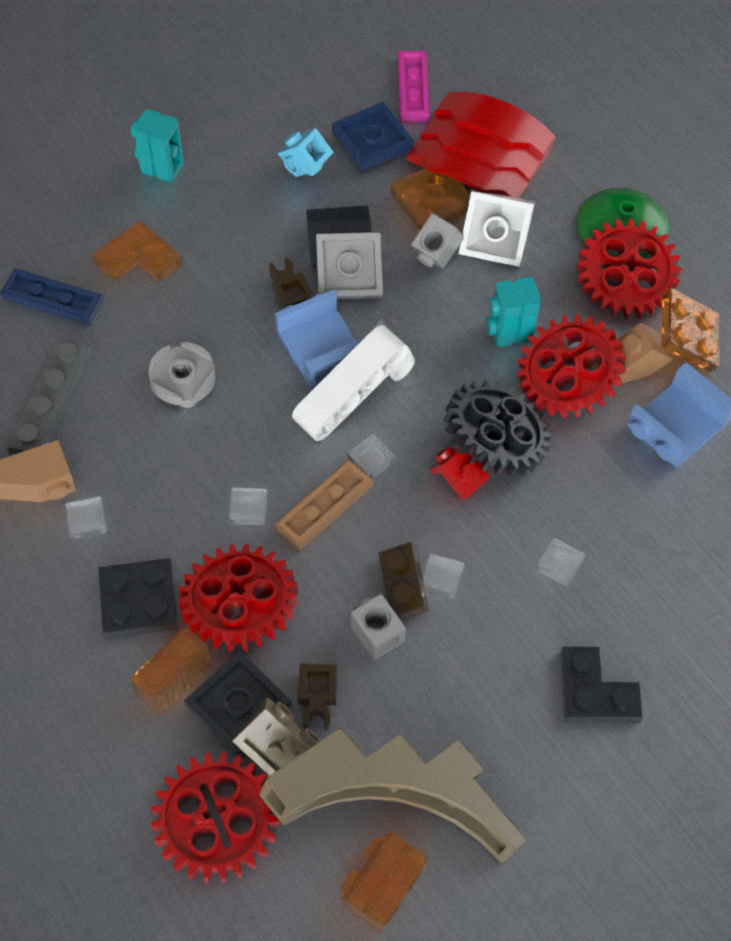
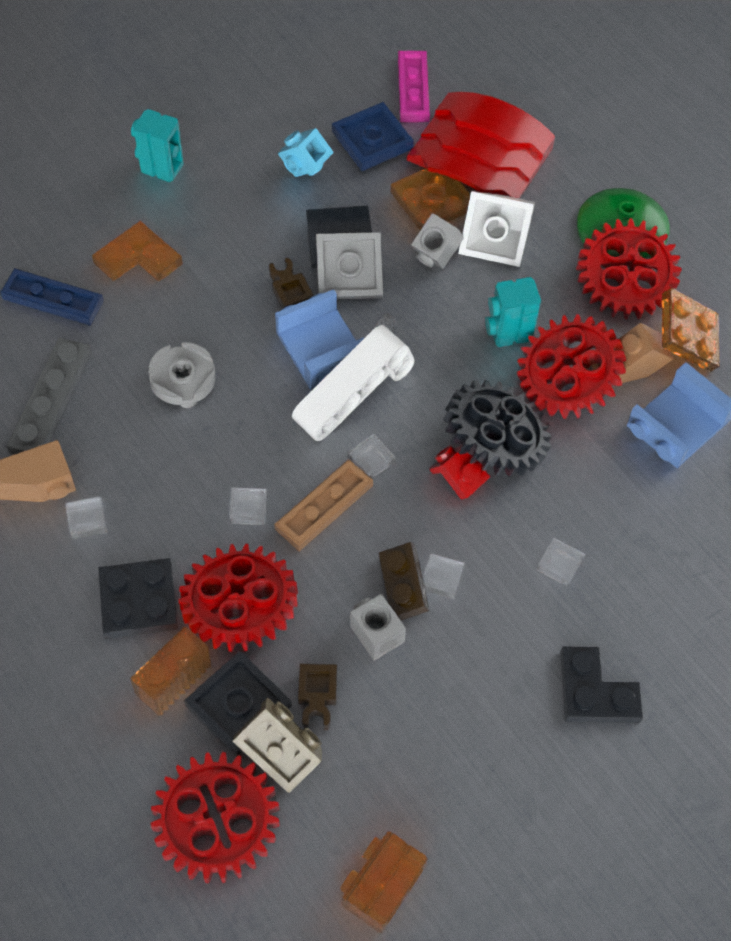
dark tan arch [259,728,526,864] -> none

